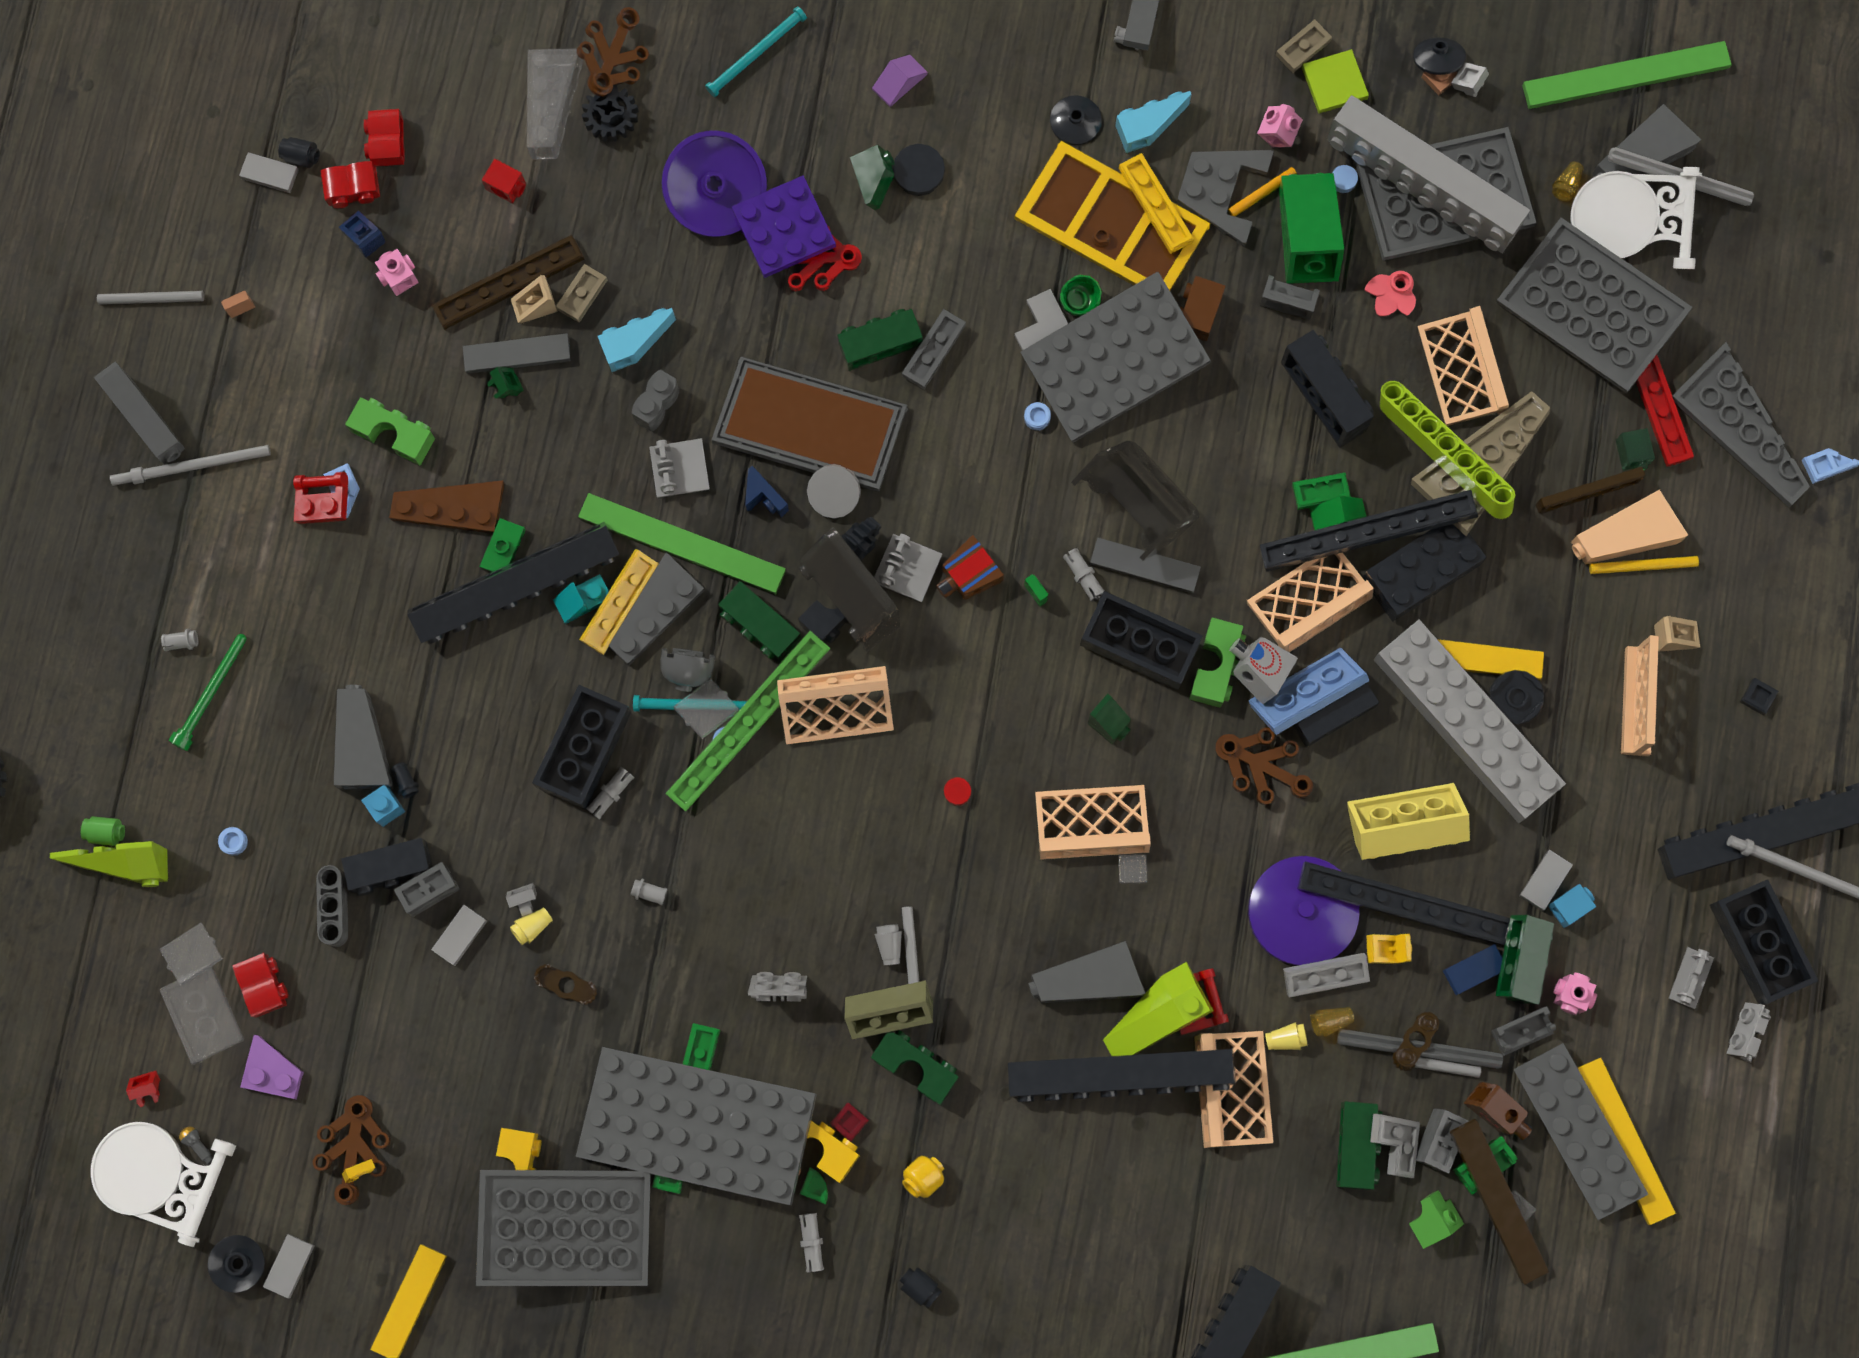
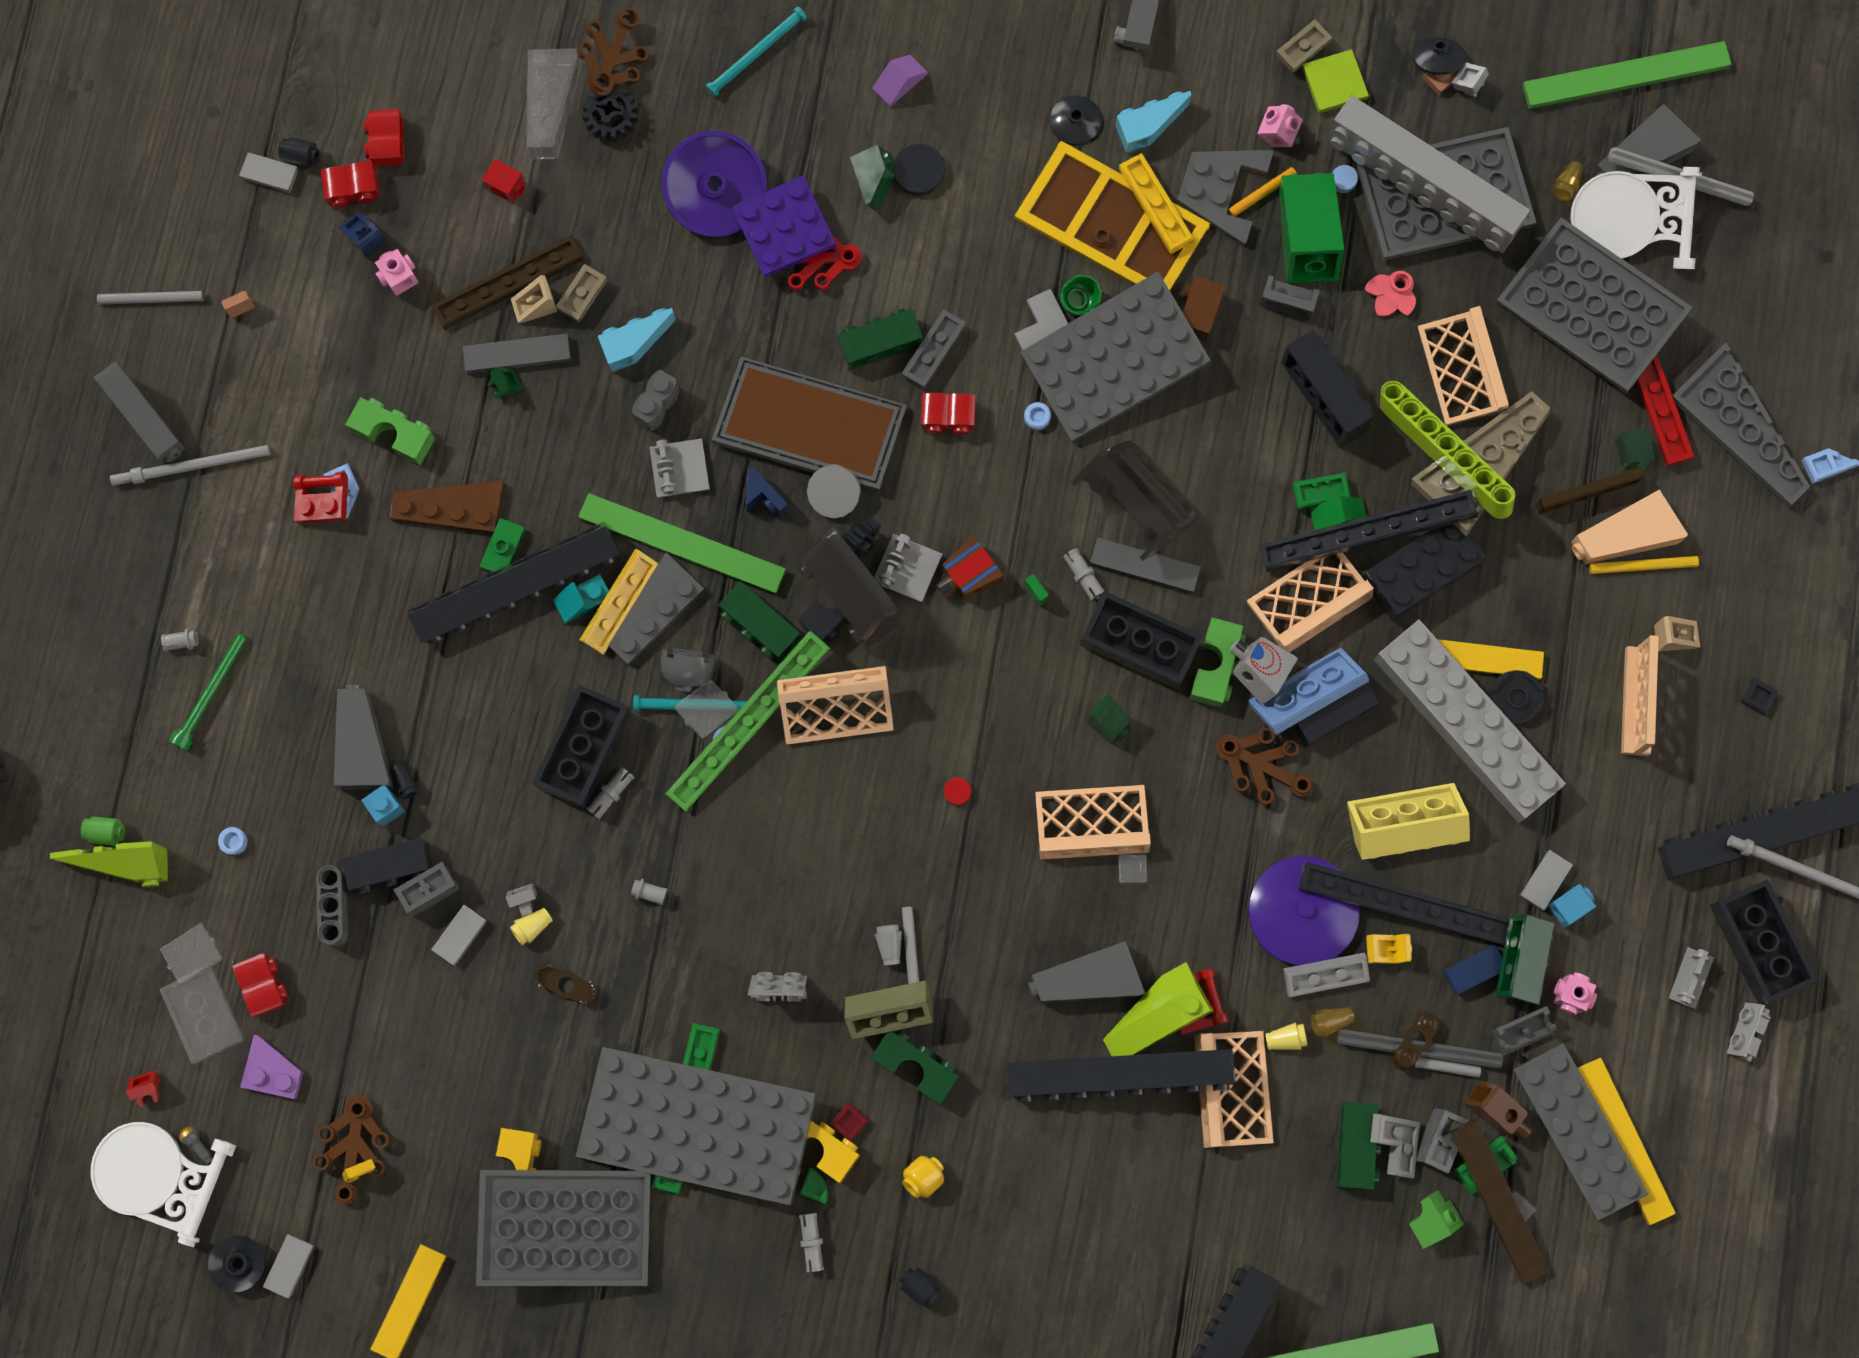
none -> red brick [921,393,976,435]

